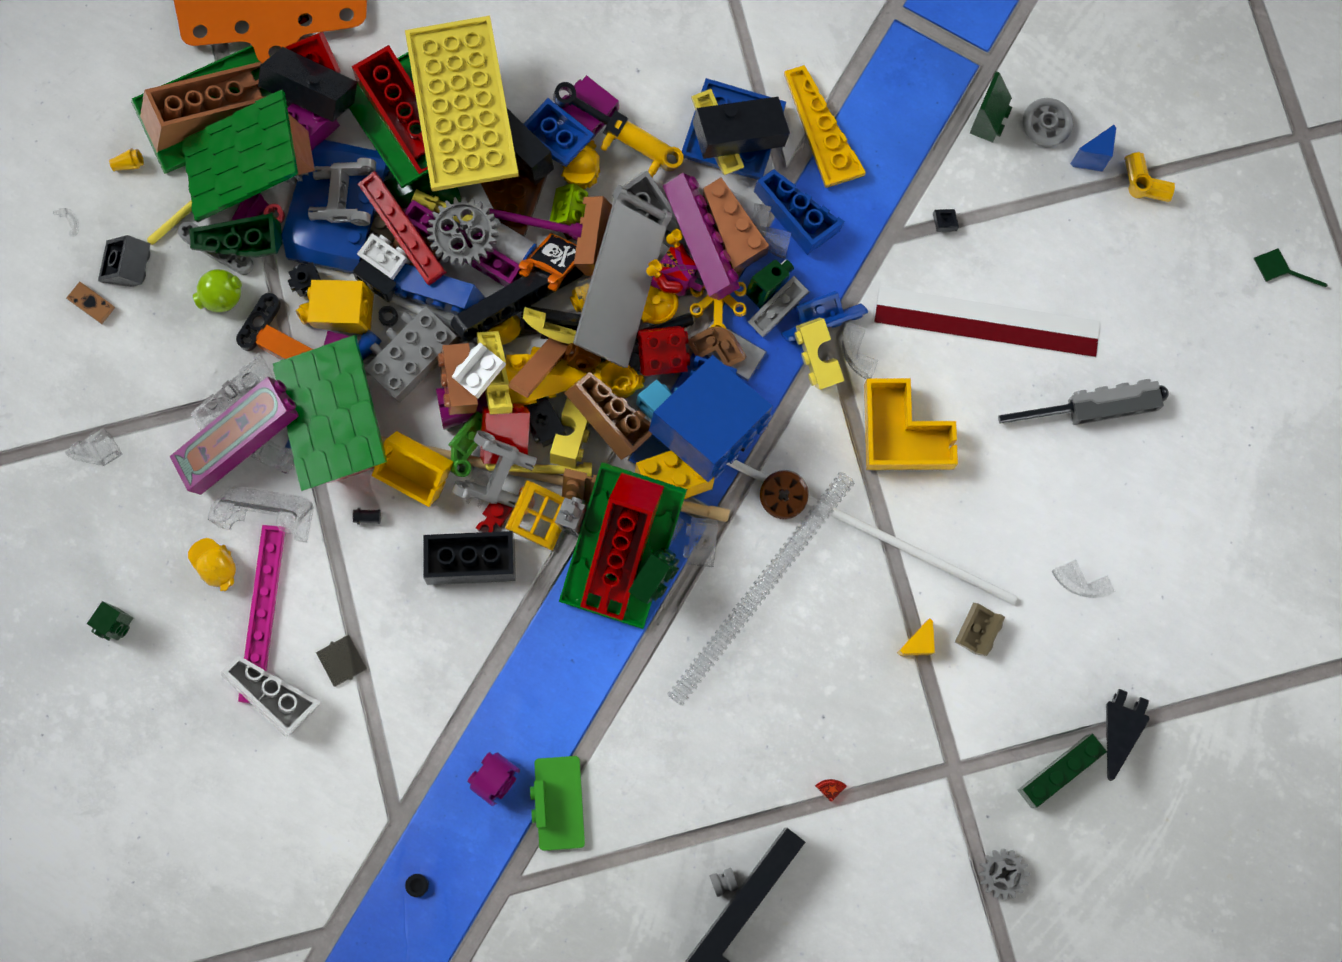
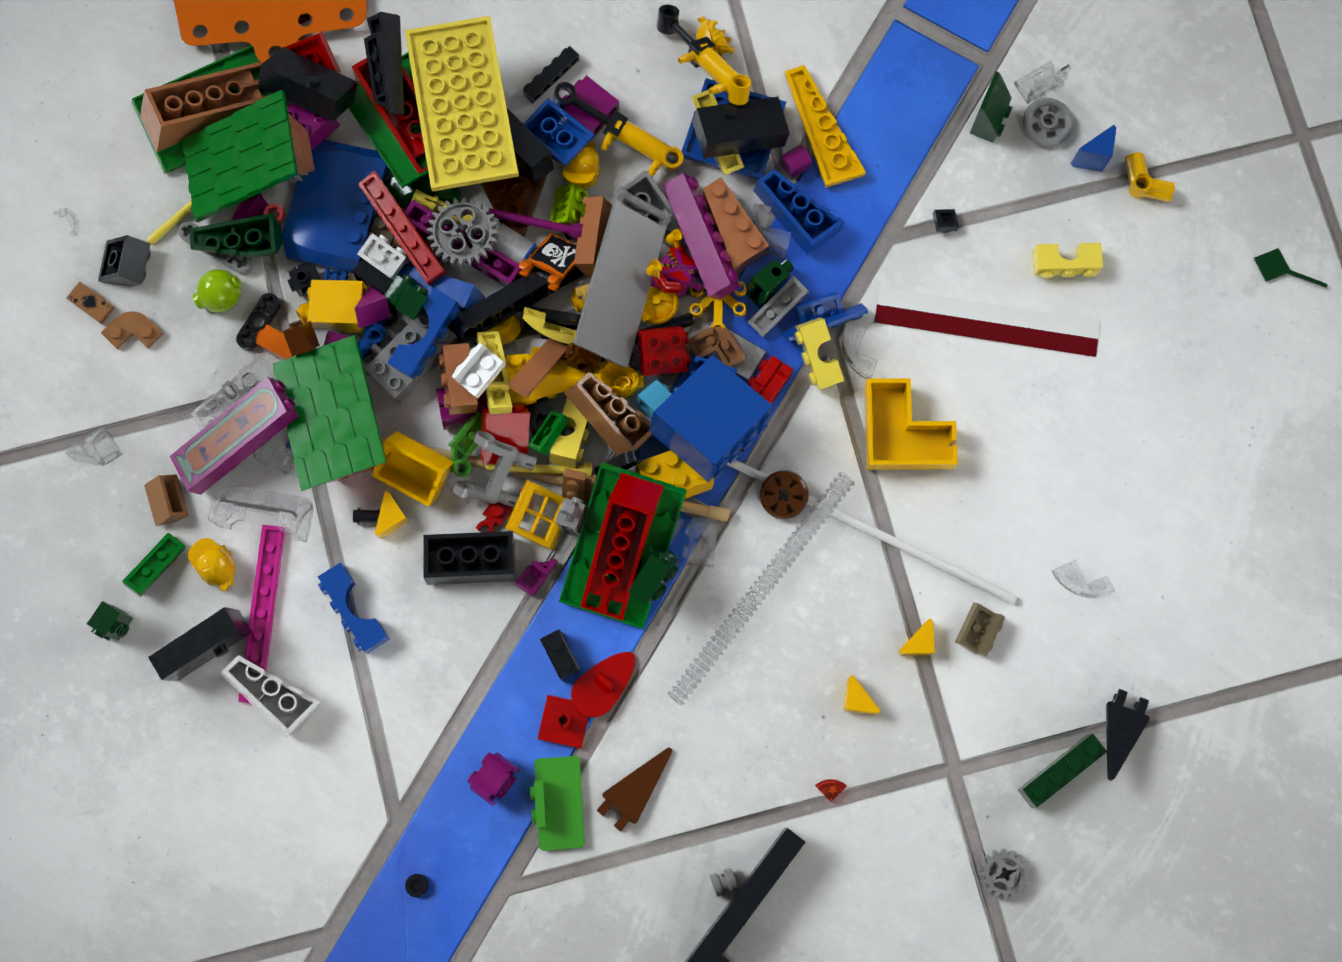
yellow cone [109,148,144,171] -> none
light grey connector [308,158,376,226] -> none
clear smoke piece [316,634,367,687] -> none
piece [998,379,1169,425] -> none
none -> medium nougat plate [101,311,164,349]
none -> green hinge [122,532,186,597]
none -> medium nougat brick [144,474,189,526]
none -> black brick [148,607,252,681]
none -> reddish brown brick [283,320,320,356]
none -> blue arch [318,562,390,654]
none -> blue bush [323,267,348,281]
none -> magenta slope [355,287,390,328]
none -> black wedge [364,12,404,115]
none -> blue cone [364,318,387,343]
none -> yellow slope [375,491,409,538]
none -> dark green brick [384,274,429,320]
none -> blue arch [387,288,460,380]
none -> magenta slope [515,559,558,597]
none -> black piece [523,46,580,103]
none -> green tile [528,410,570,456]
none -> red tile [537,695,589,749]
none -> black brick [540,629,581,681]
none -> red shield [571,652,635,718]
none -> black beam [594,450,641,475]
none -> reddish brown flag [597,748,672,832]
none -> yellow piece [657,4,751,105]
none -> yellow hair [696,16,735,59]
none -> red brick [748,356,793,405]
none -> magenta piece [780,144,812,179]
none -> yellow slope [843,675,881,715]
none -> clear bracket [1014,61,1072,104]
none -> light yellow arch [1032,243,1103,278]

